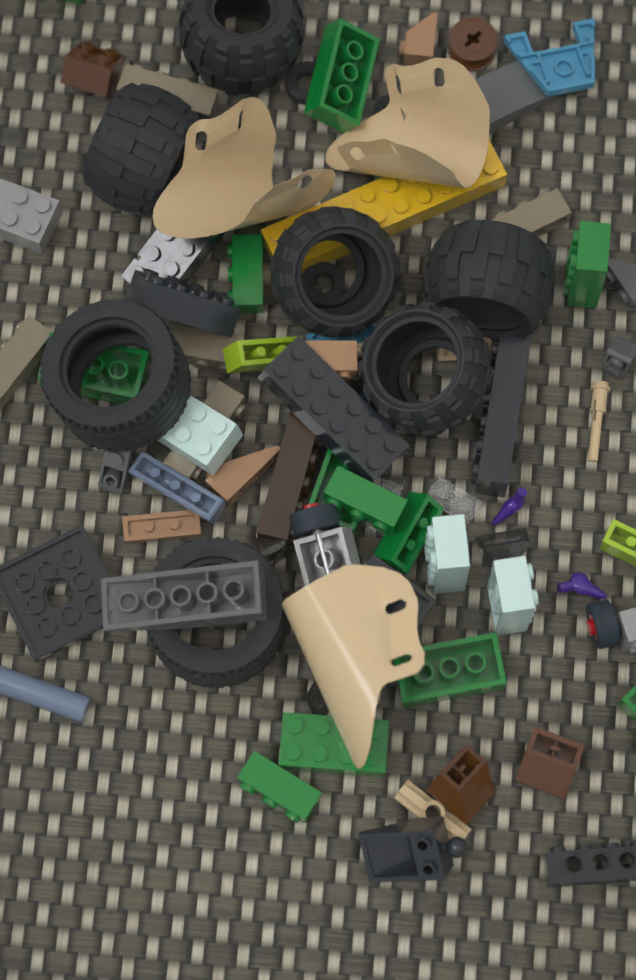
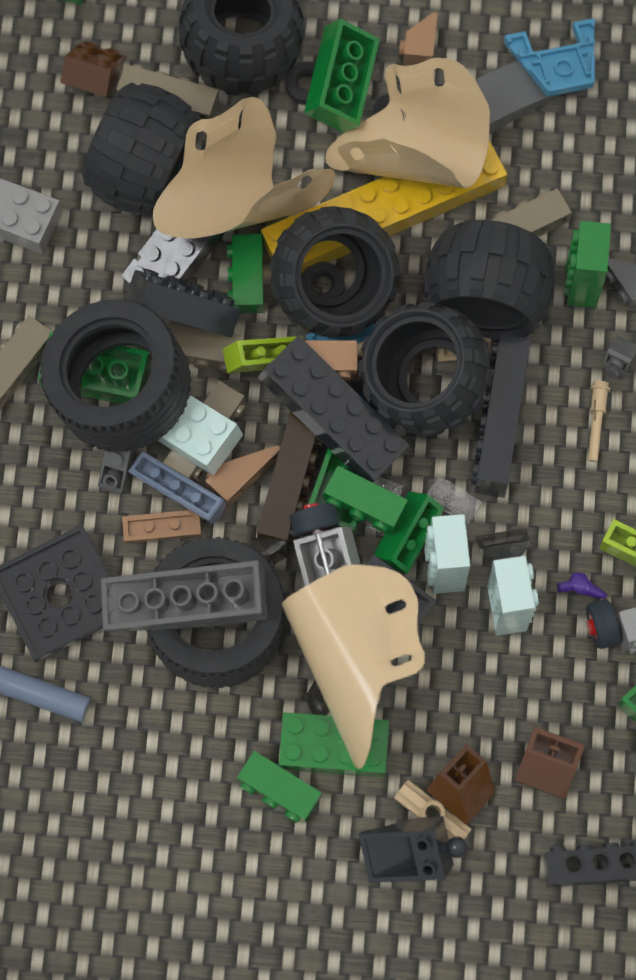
green brick [392,632,507,708] -> none
reddish brown piece [448,17,497,72] -> none
dark purple animal [492,487,527,526] -> none

